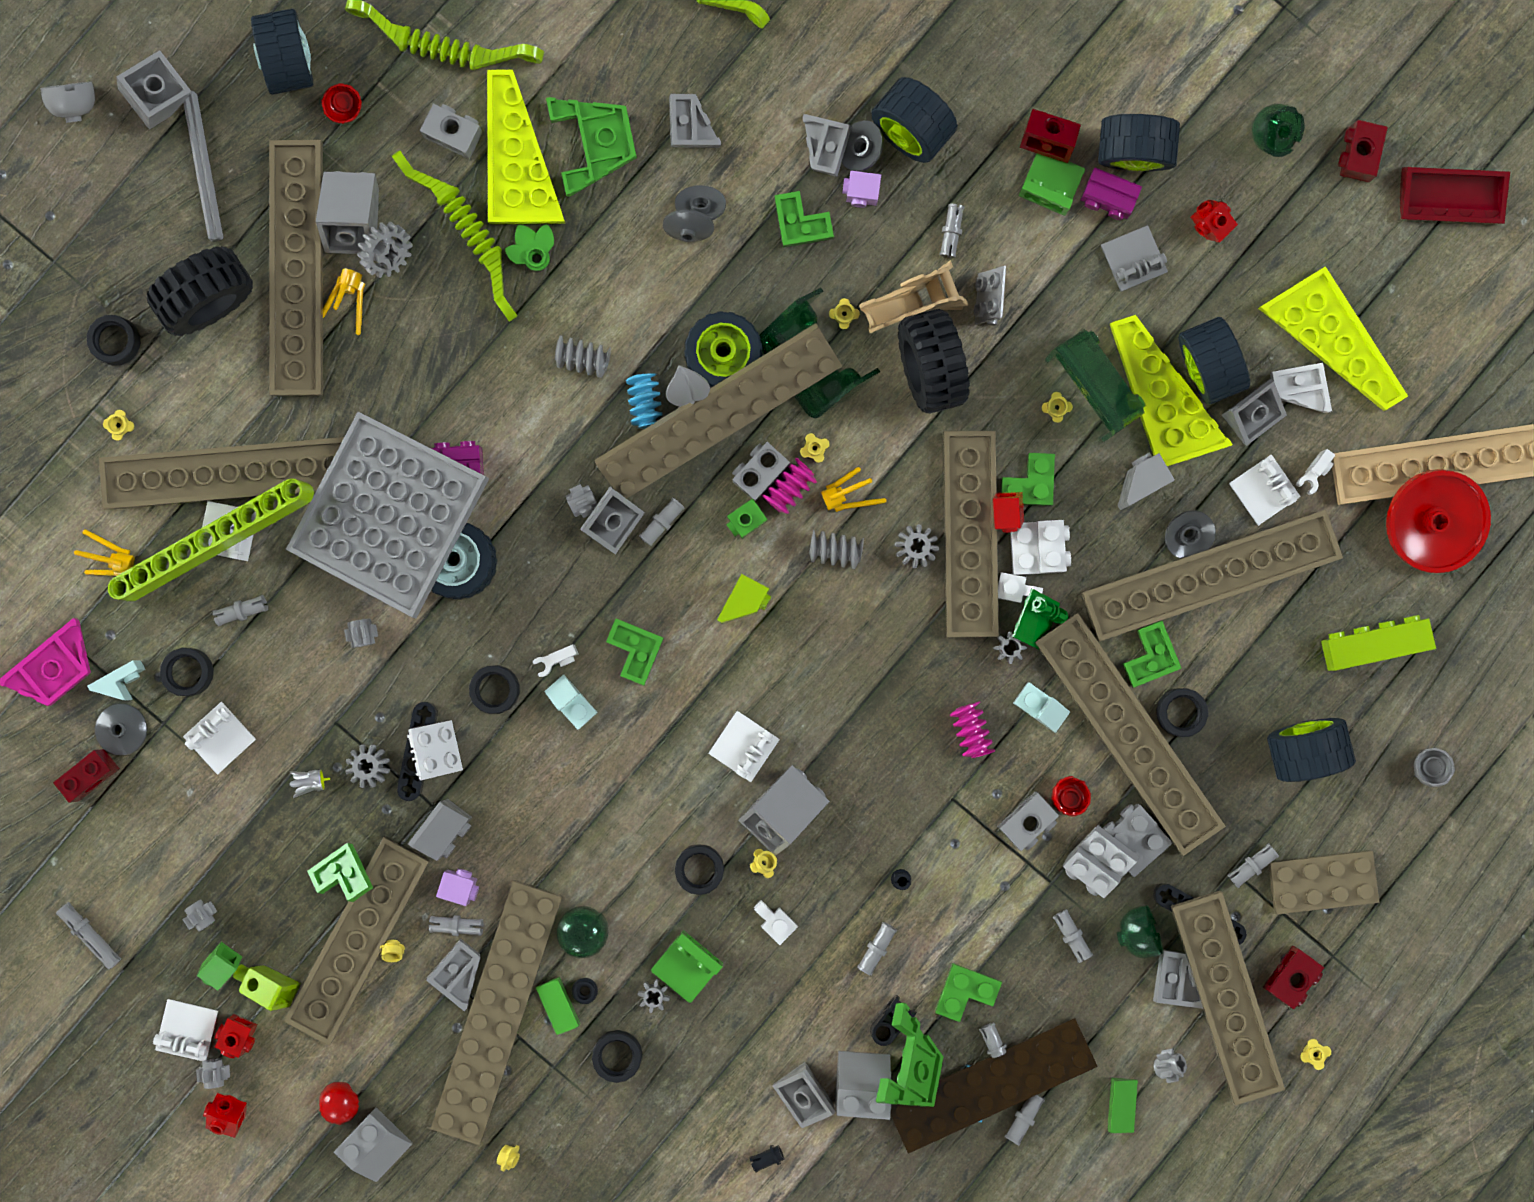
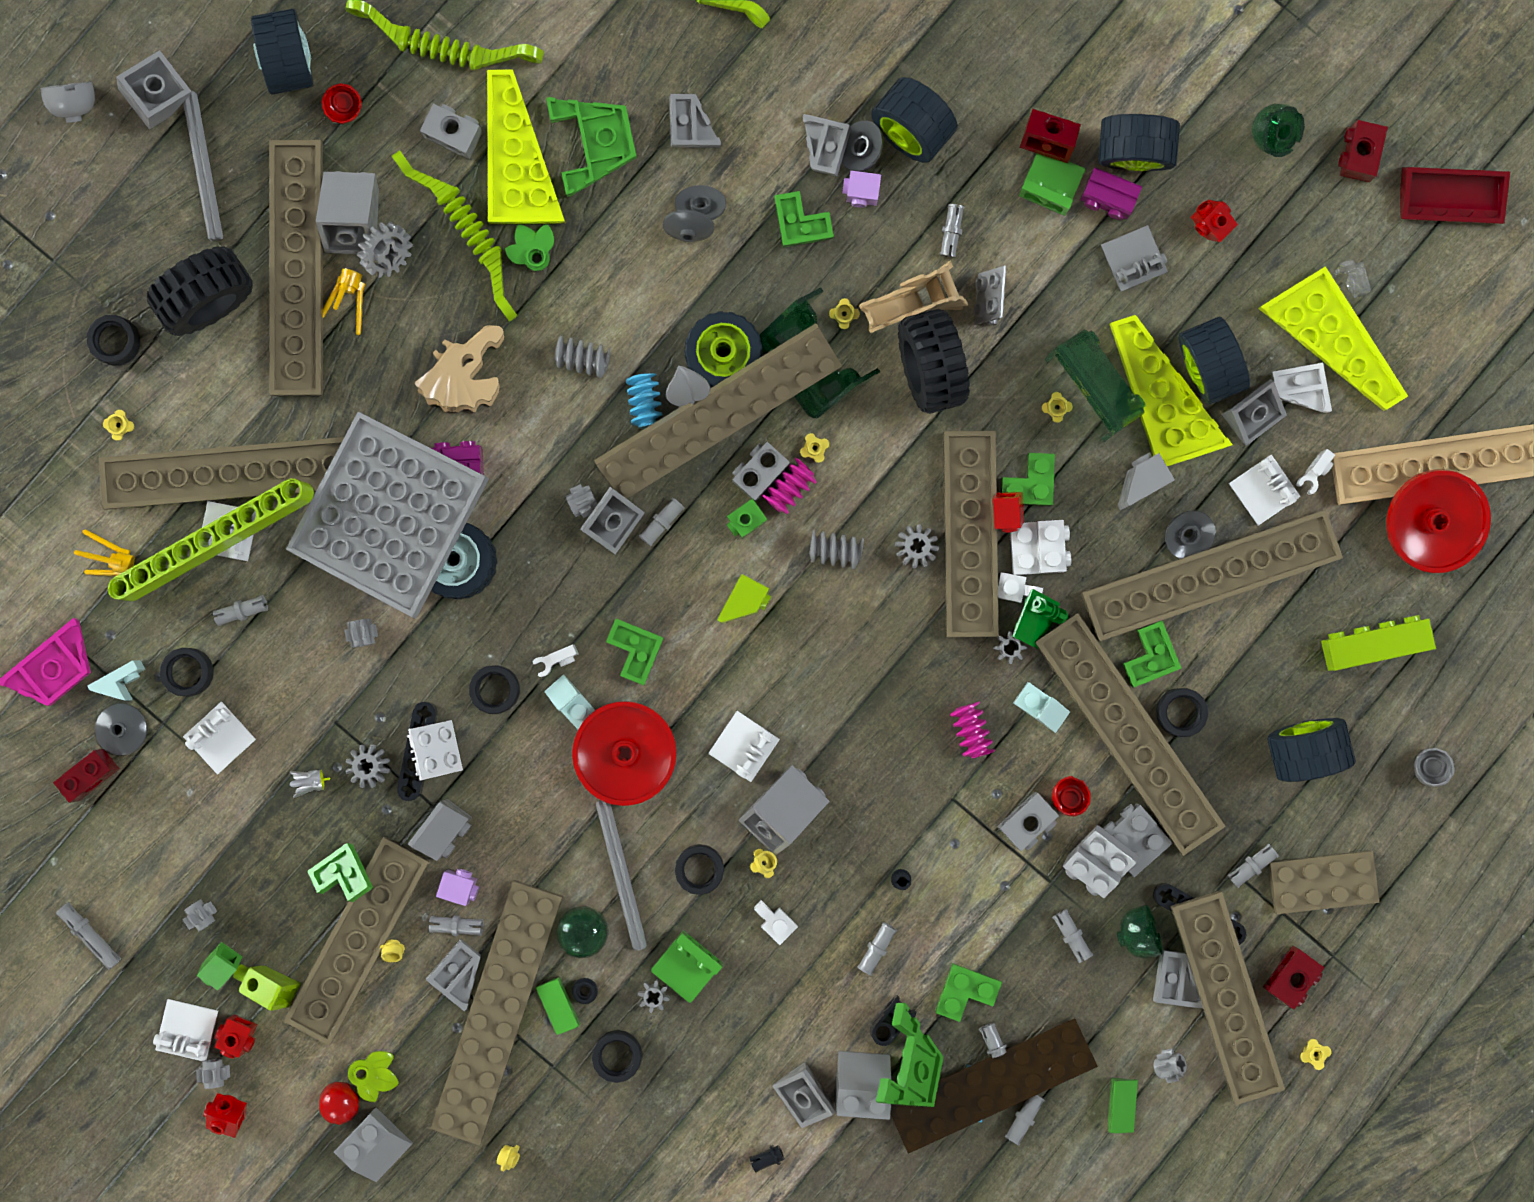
yellow plant [821,467,887,512] -> none
none -> lime plate [347,1051,399,1102]
none -> tan animal [415,325,504,413]
none -> red dish [572,701,677,806]
none -> light grey axle [596,800,647,951]
none -> clear bracket [1332,260,1371,299]

